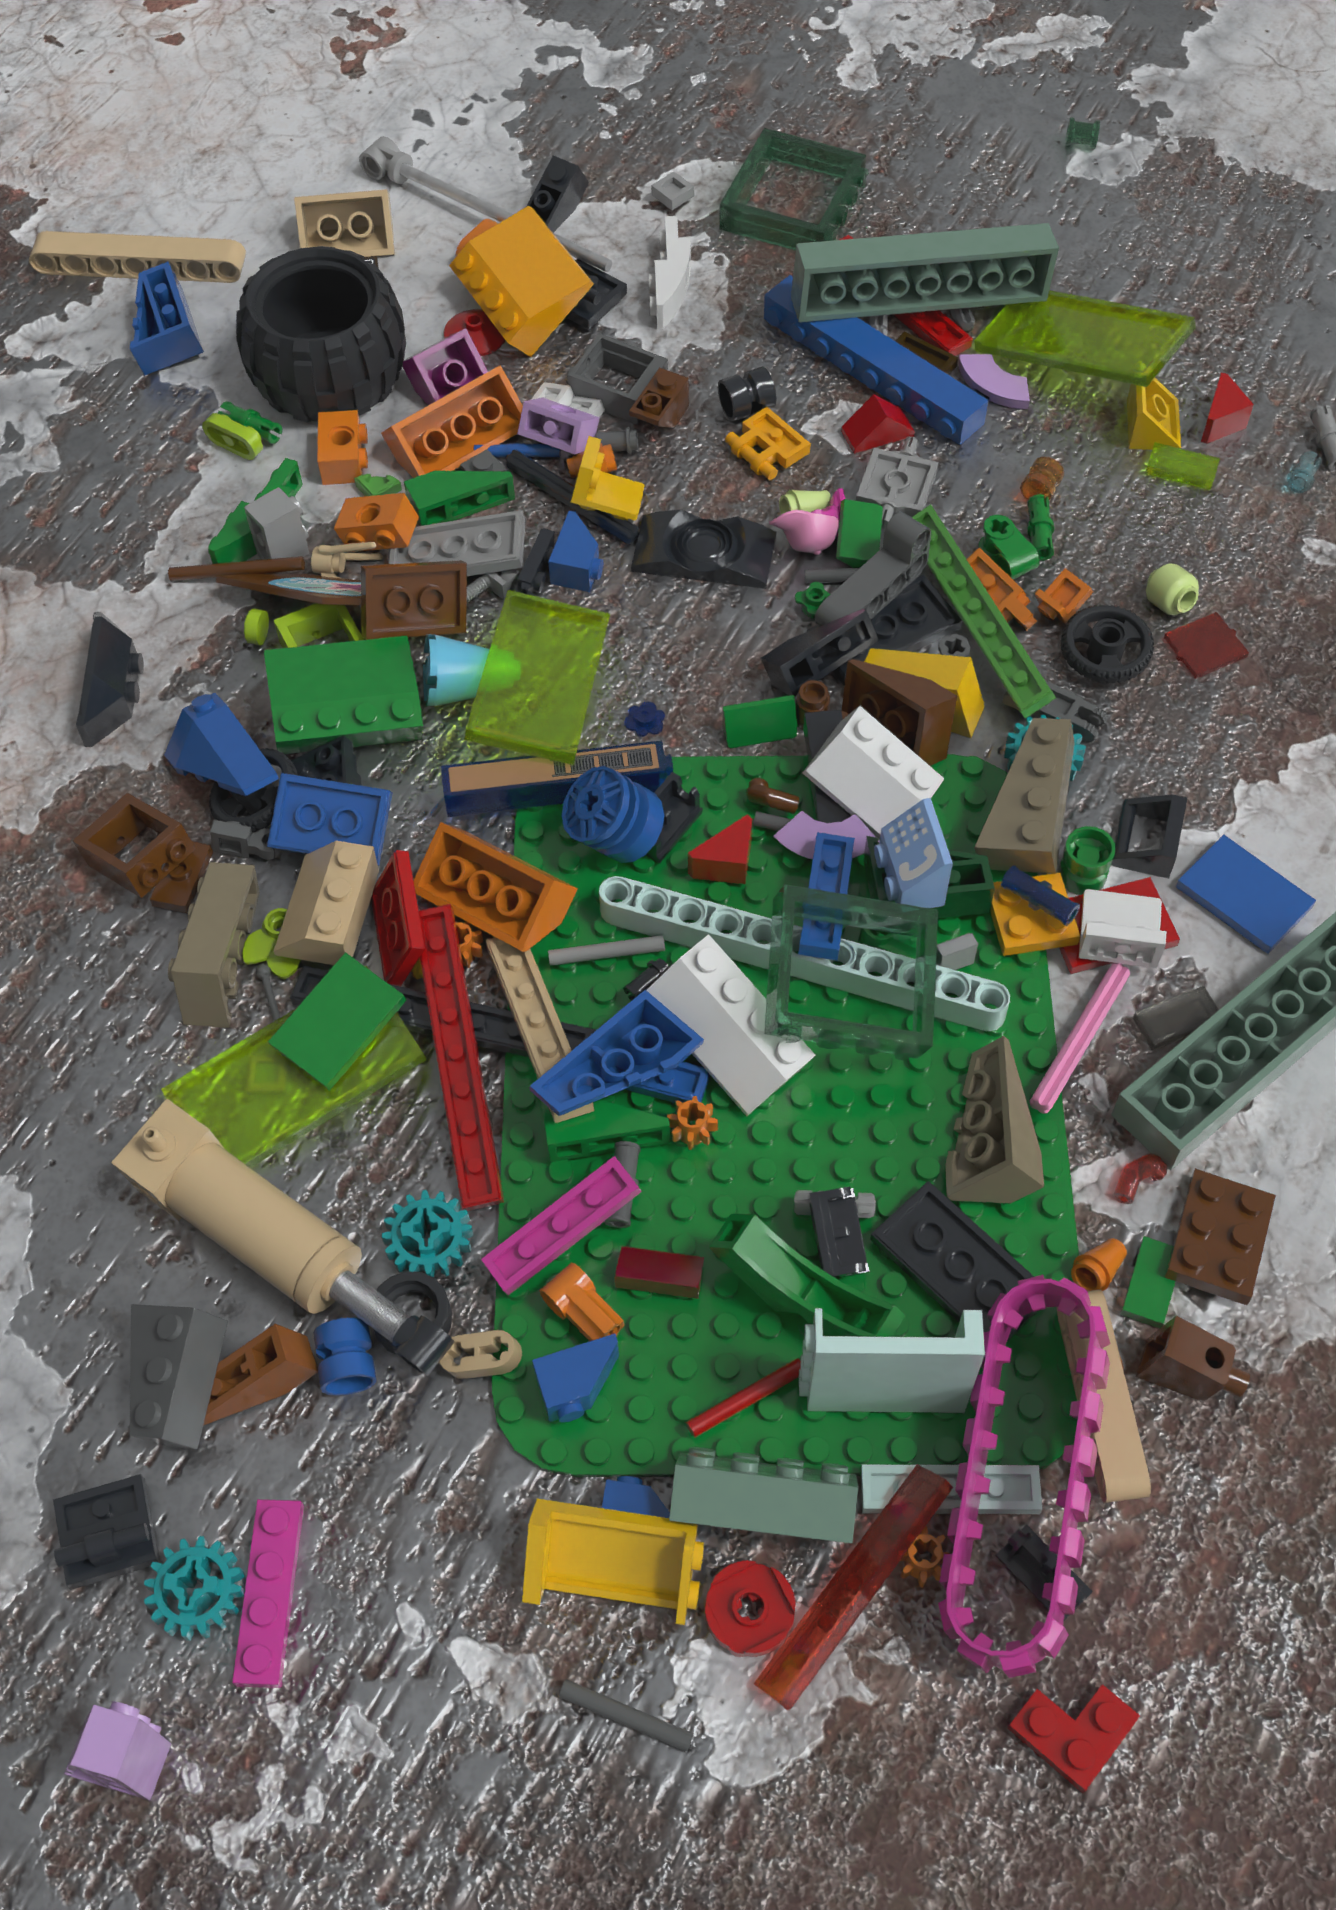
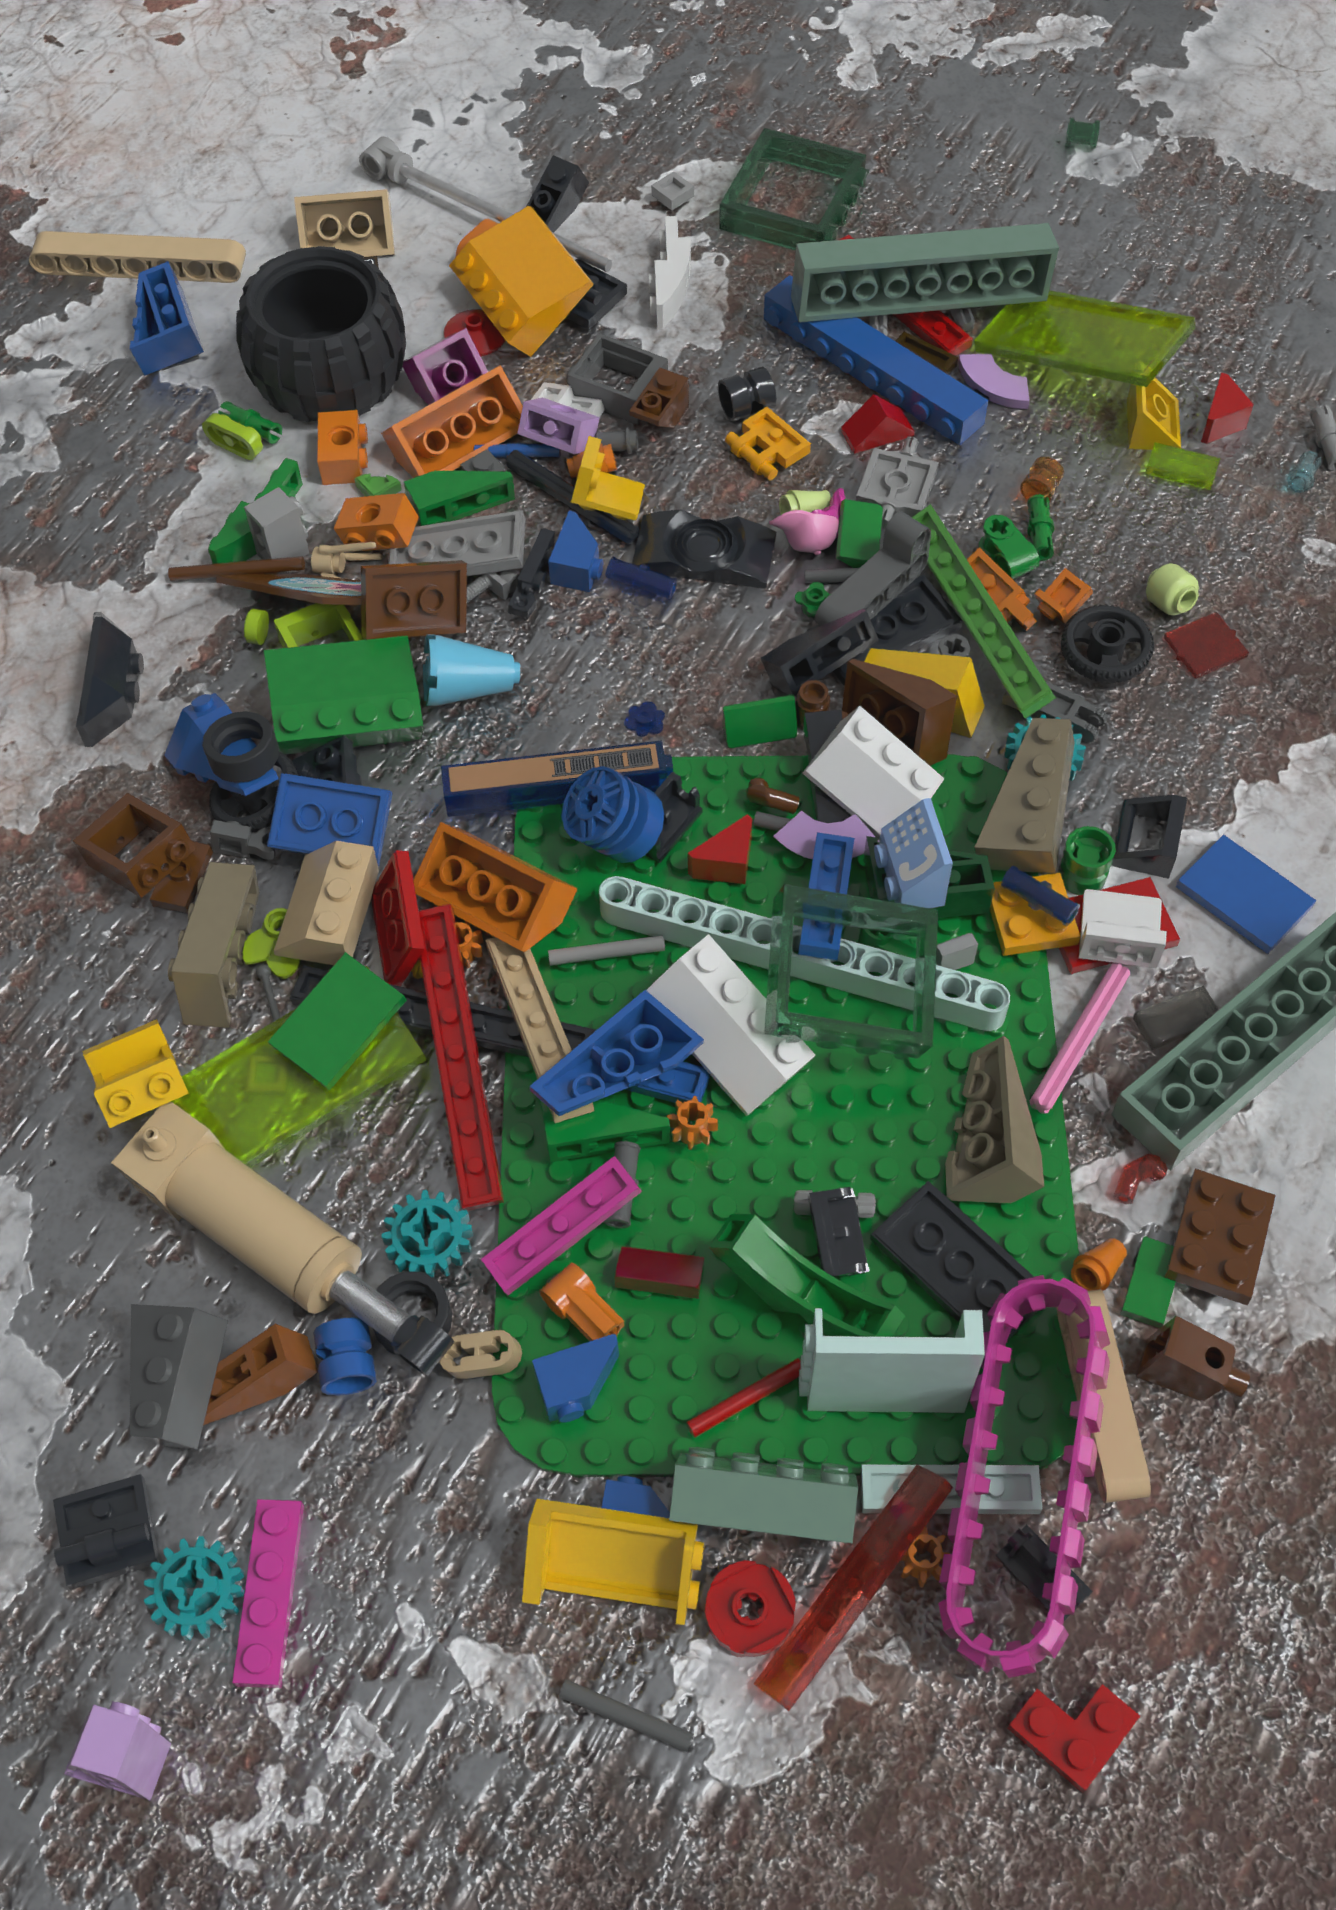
clear neon green tile [464,590,610,765] -> none
black pin [623,958,670,1001] -> none
none -> yellow panel [82,1019,189,1128]
none -> black tyre [202,711,279,783]
none -> clear blue pin [605,556,678,600]

